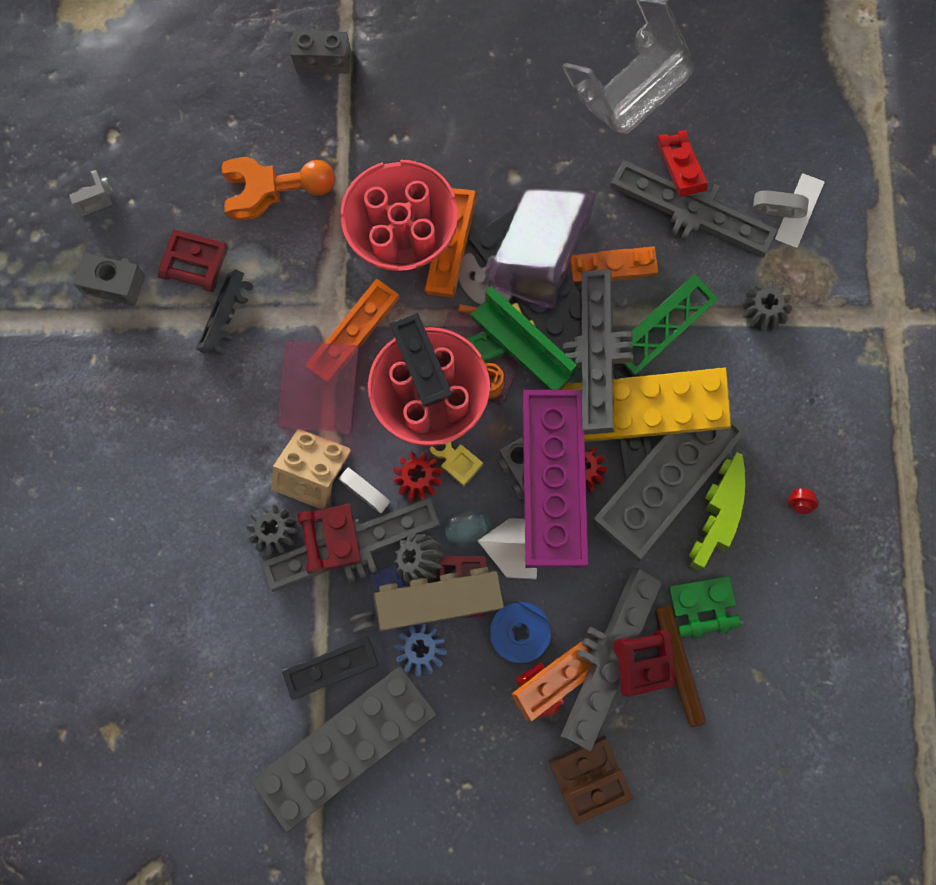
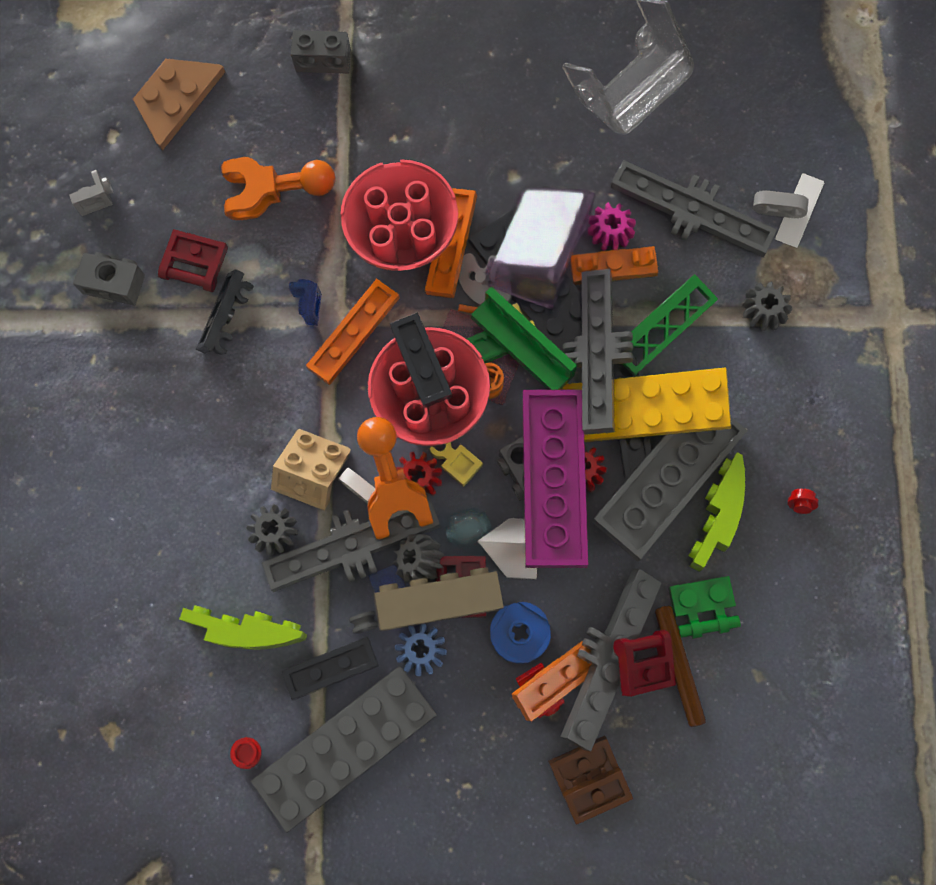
clear pink piece [278,340,359,434] -> none
dark red plate [297,503,362,574] -> none
red plate [657,130,708,197] -> none
none -> medium nougat wing [133,59,225,150]
none -> lime slope [179,605,307,650]
none -> red plate [230,737,262,769]
none -> clear blue bracket [289,279,322,326]
none -> orange piece [357,417,433,540]
none -> dark pink gear [588,202,636,251]

